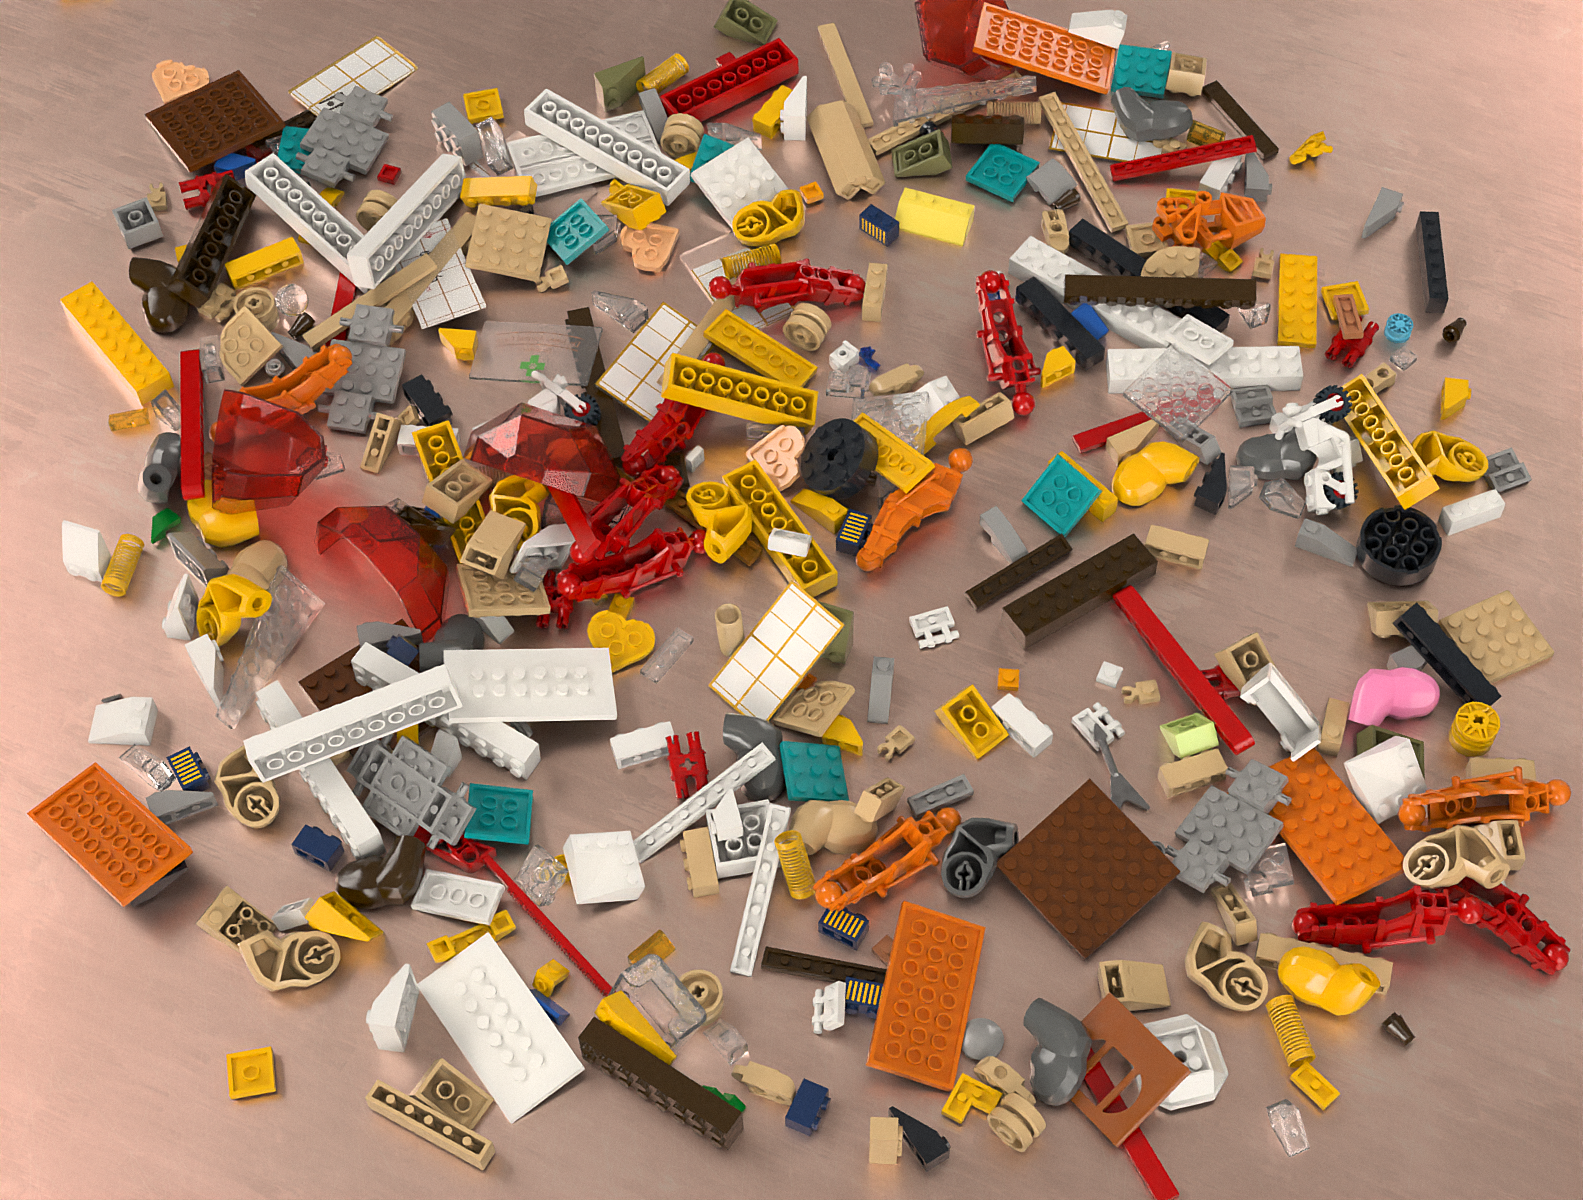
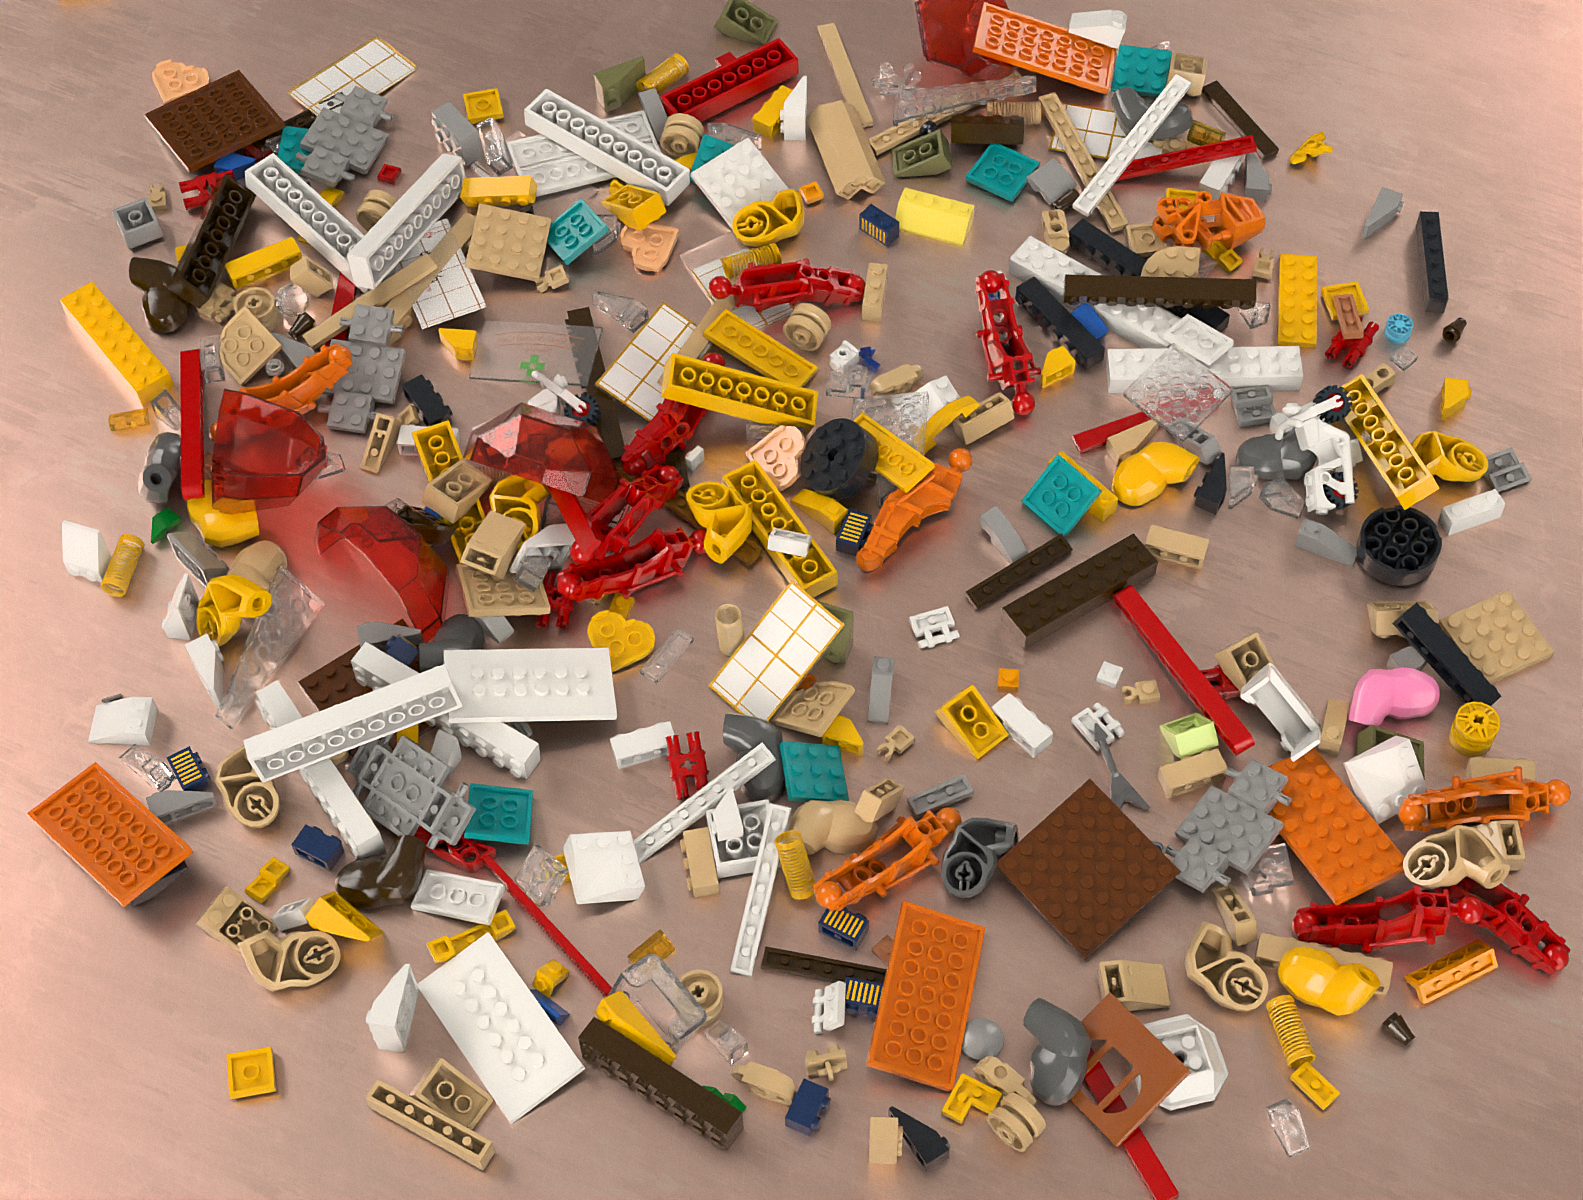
none -> yellow slope [245,857,290,904]
none -> tan brick [290,256,333,297]
none -> tan hips [805,1044,848,1081]
none -> white plate [1073,74,1191,217]
none -> light orange fence [1404,939,1498,1004]

